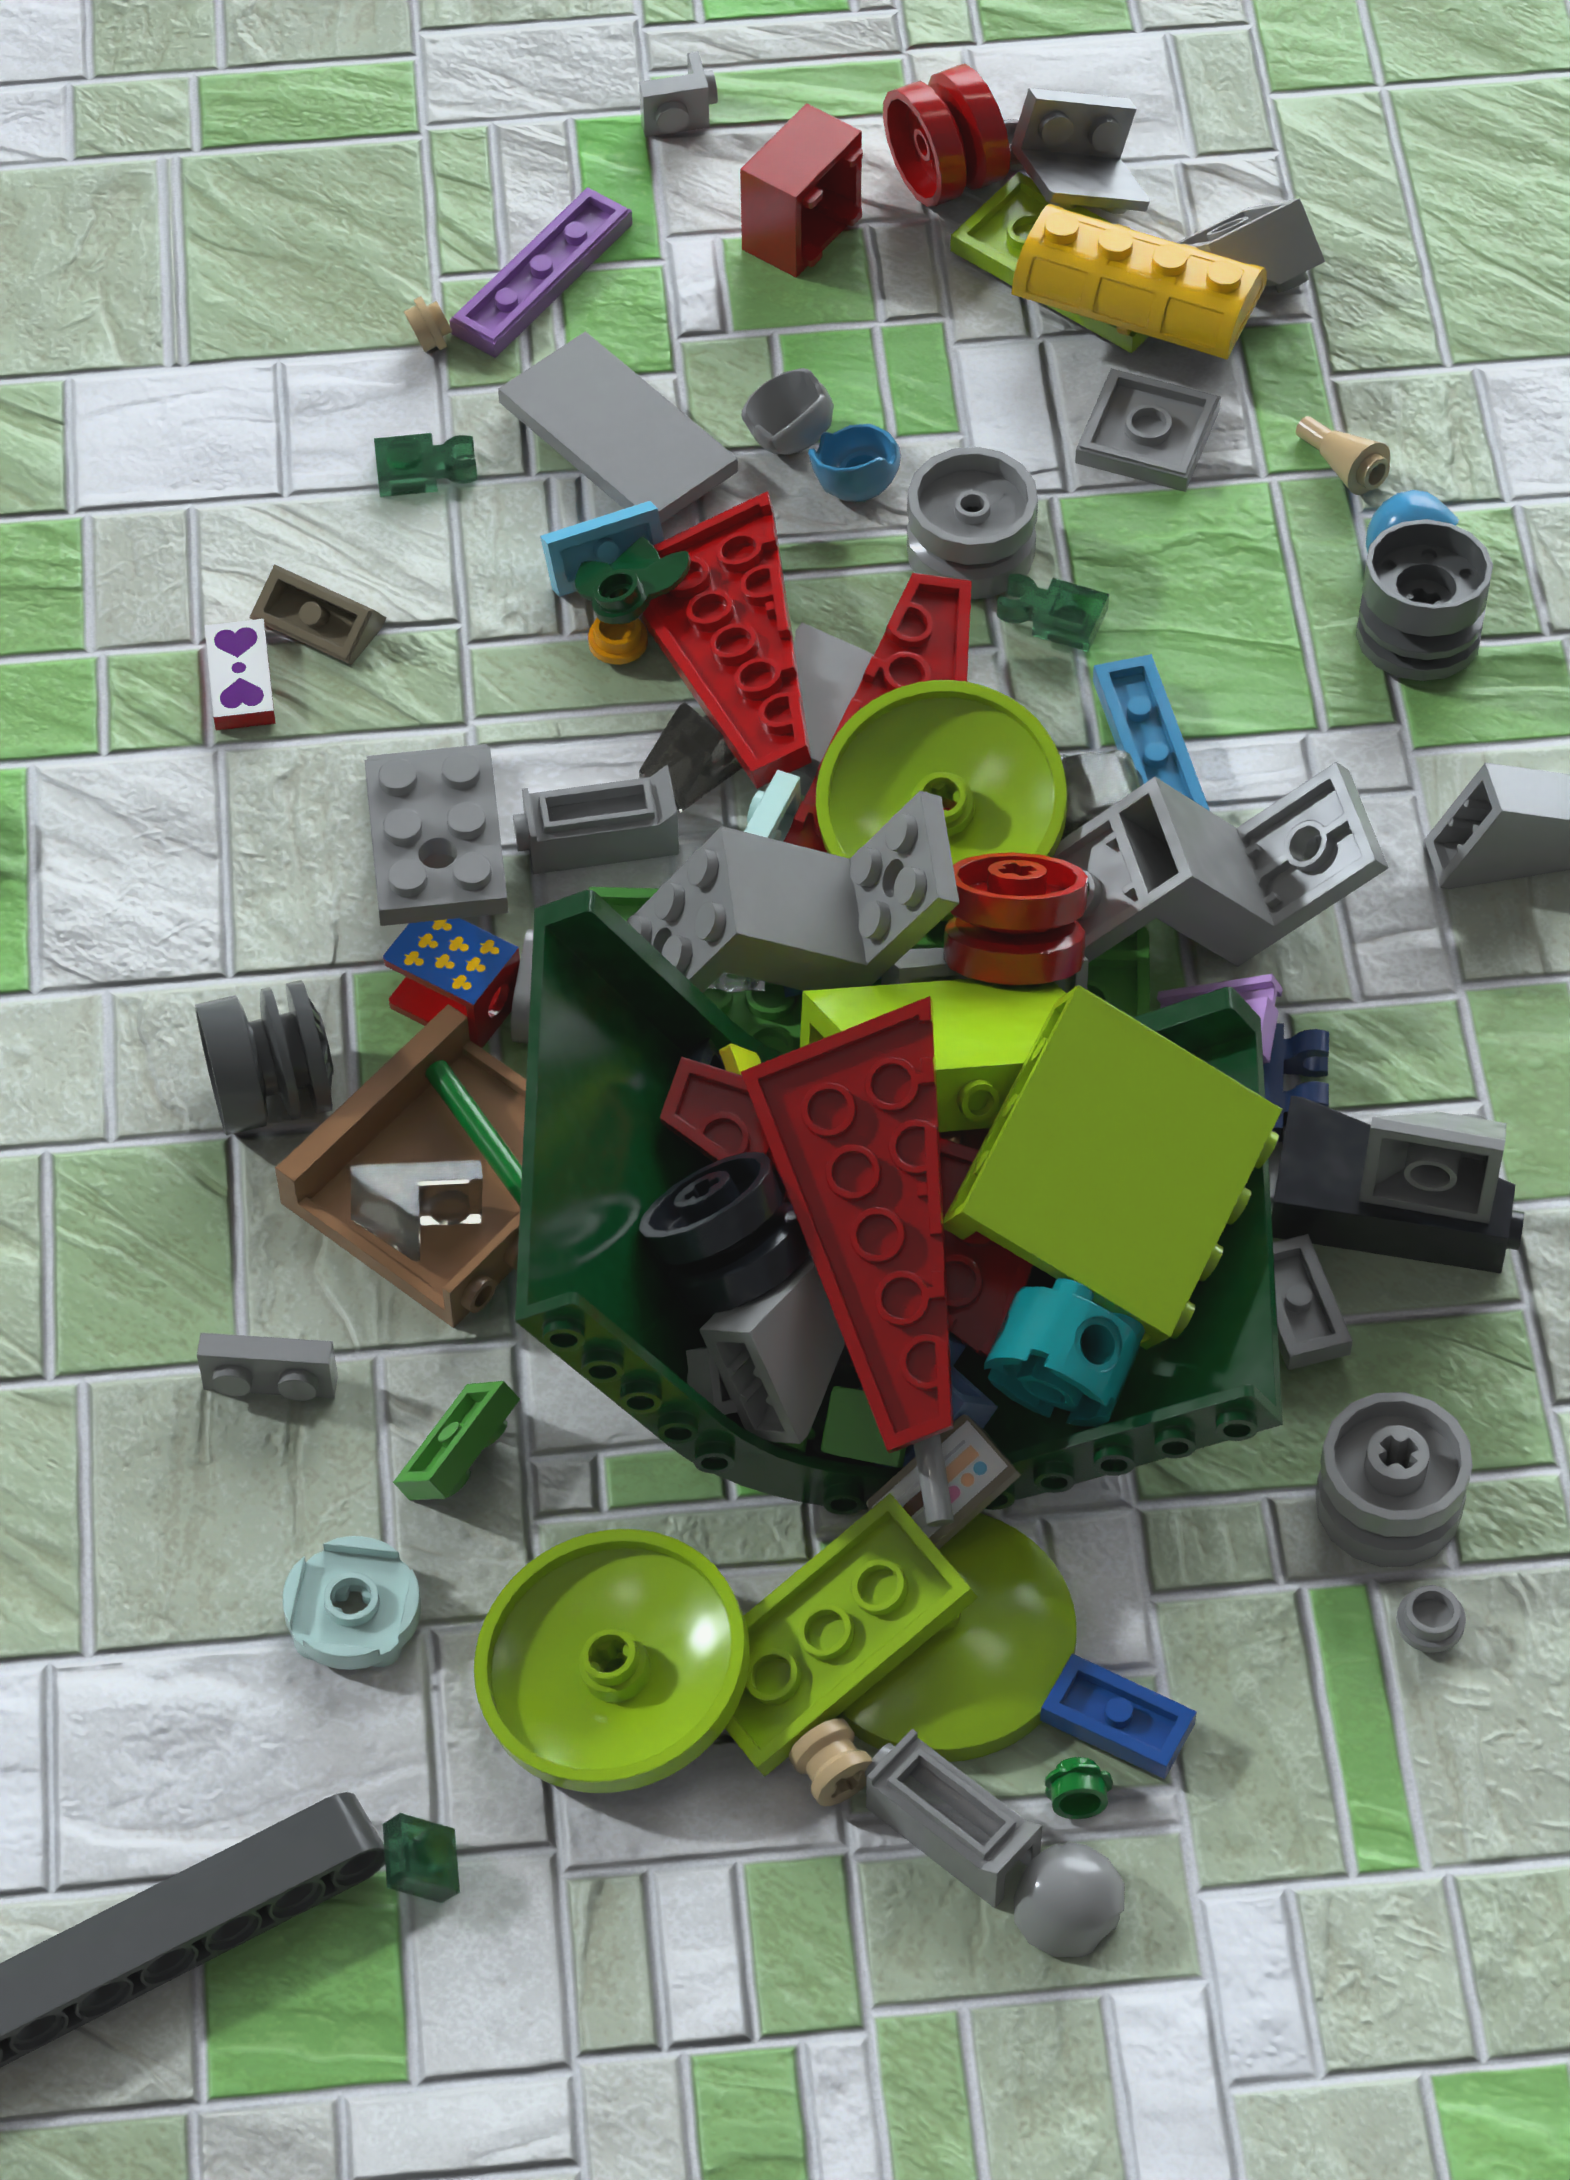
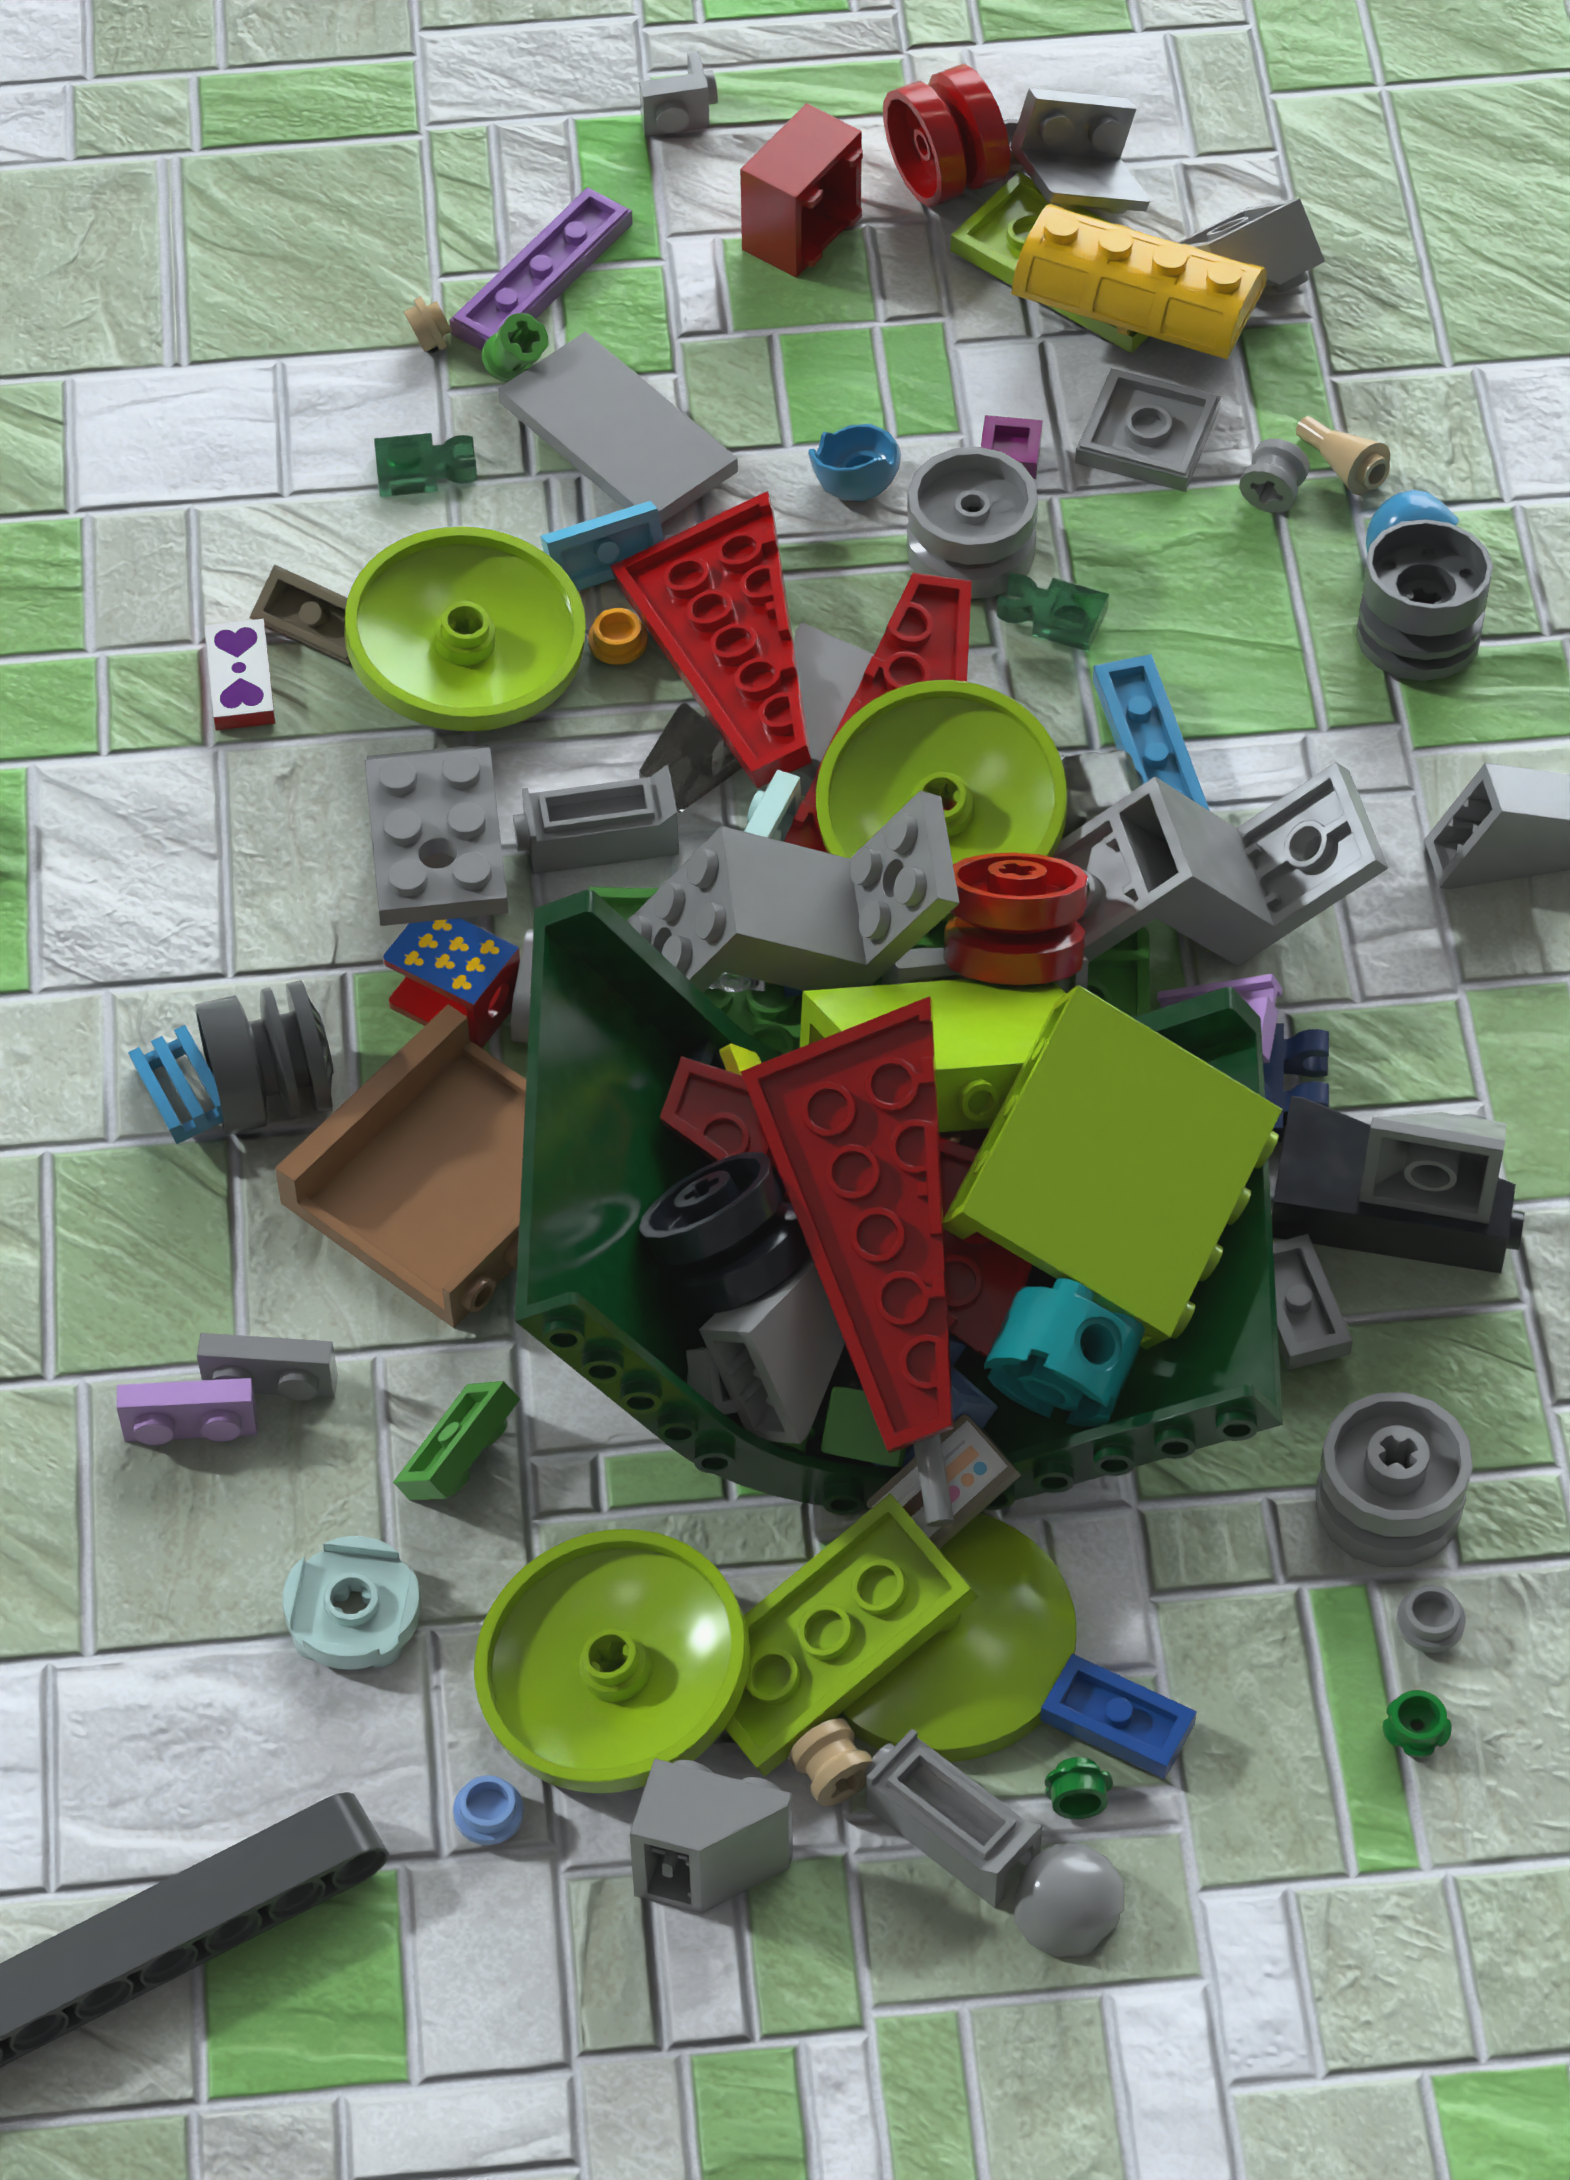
clear smoke slope [350,1160,483,1262] -> none
clear green plate [382,1813,460,1903] -> none
green bar [425,1060,522,1206] -> none
dark green plate [575,537,691,624] -> none
light grey hair [741,368,834,455] -> none
none -> lavender plate [117,1378,258,1445]
none -> dark azure tile [128,1025,224,1145]
none -> lime dish [344,526,586,731]
none -> light blue plate [453,1775,524,1845]
none -> bright green bush [482,313,548,382]
none -> light grey slope [630,1758,793,1913]
none -> magenta plate [981,415,1043,479]
none -> light grey wheel [1239,439,1310,513]
none -> green plate [1382,1690,1452,1758]

